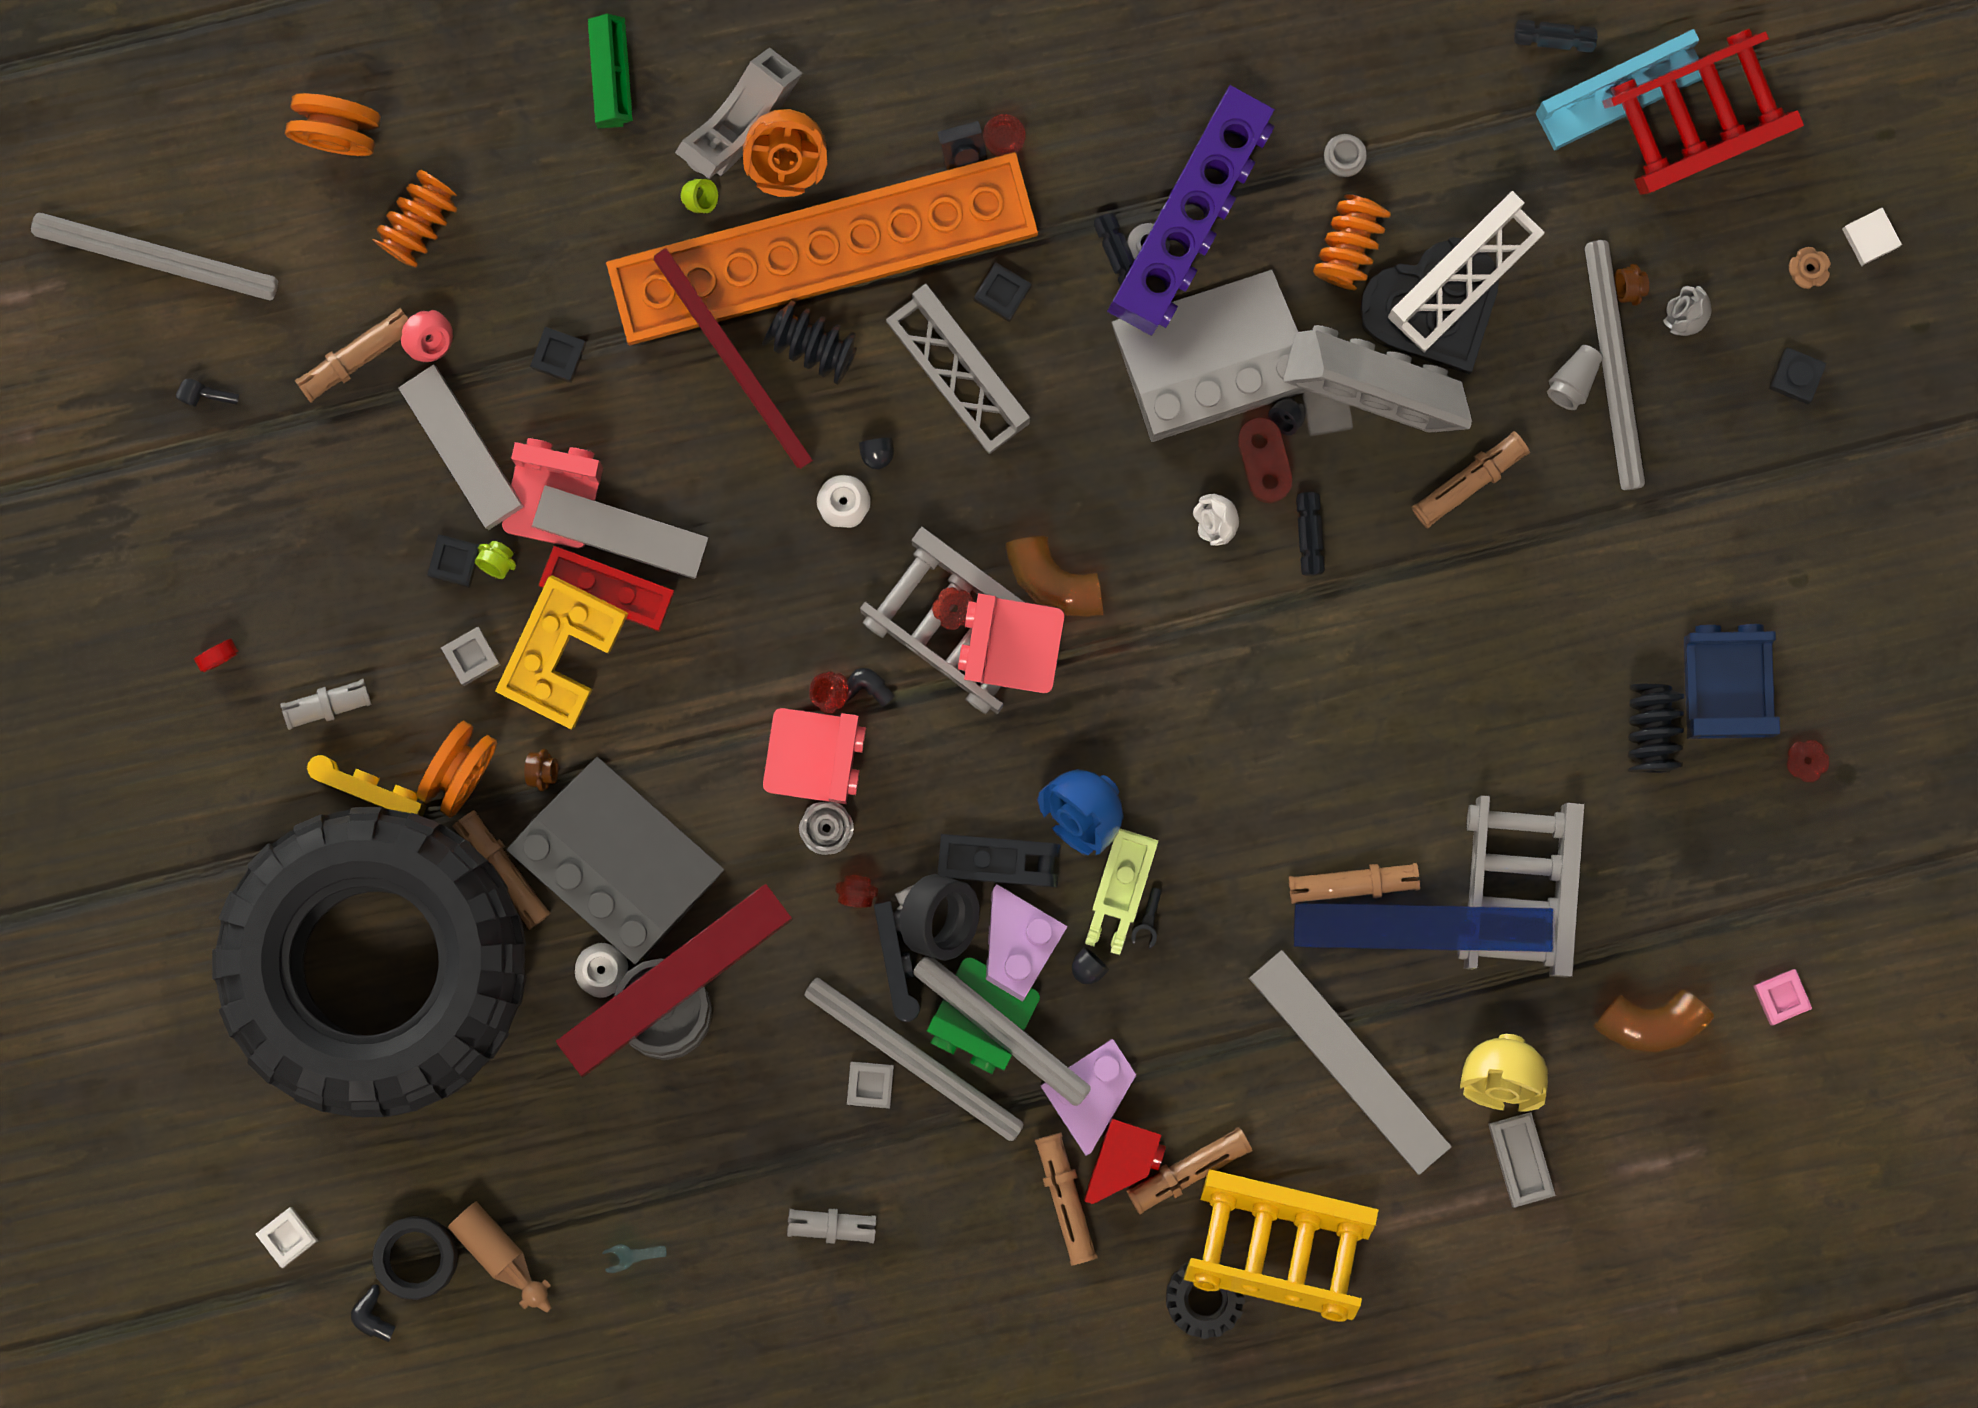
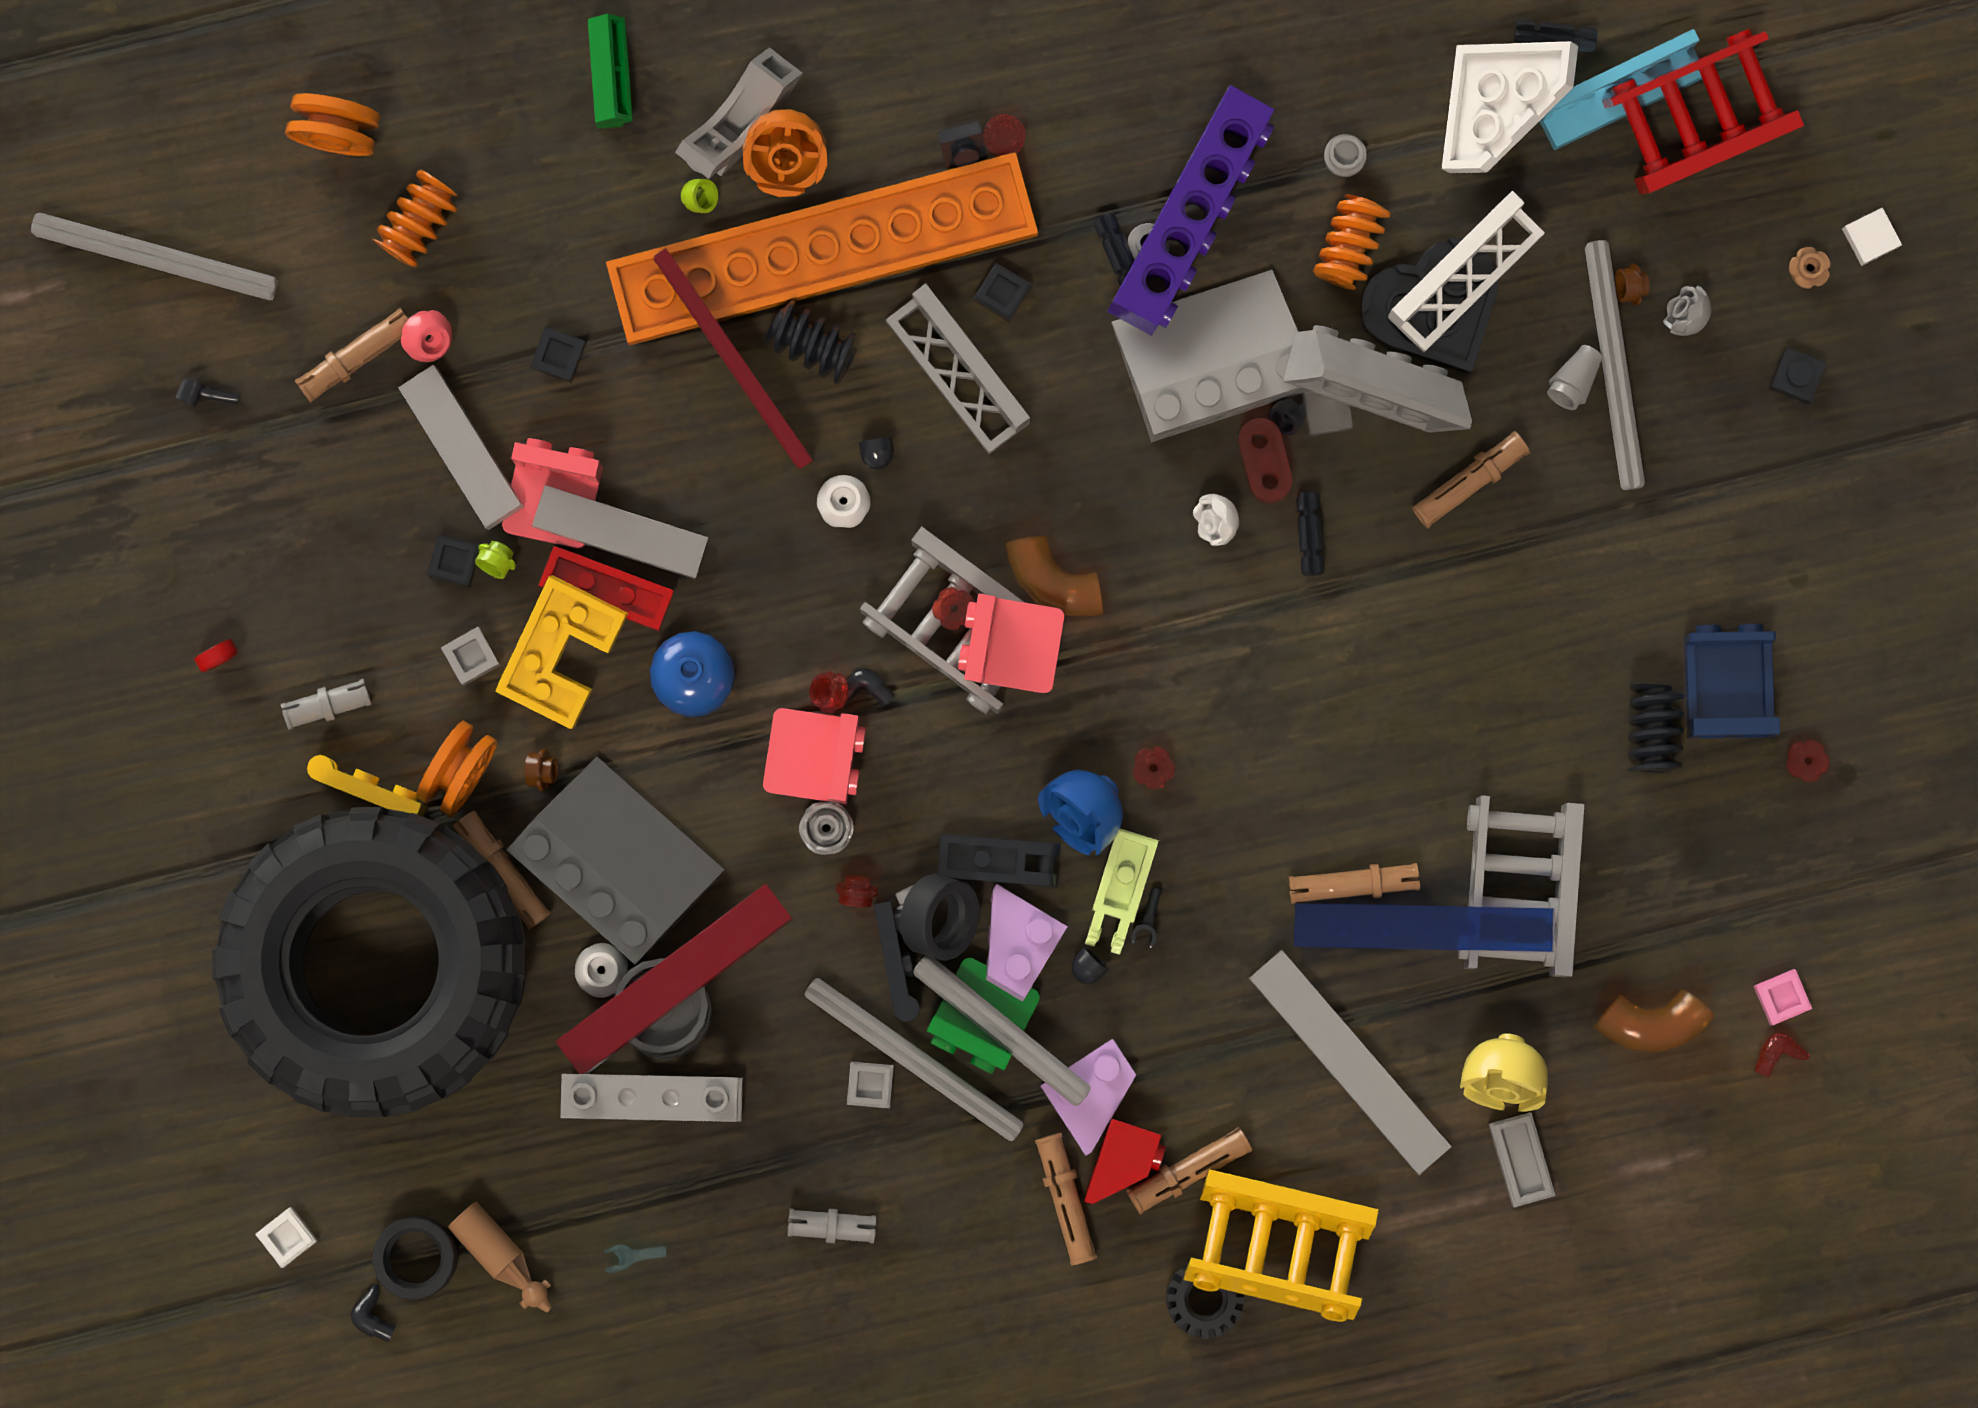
none -> light grey fence [560,1074,743,1122]
none -> blue cylinder [649,631,735,717]
none -> clear red plate [1132,747,1175,789]
none -> white plate [1442,42,1578,173]
none -> clear red animal [1754,1033,1810,1078]

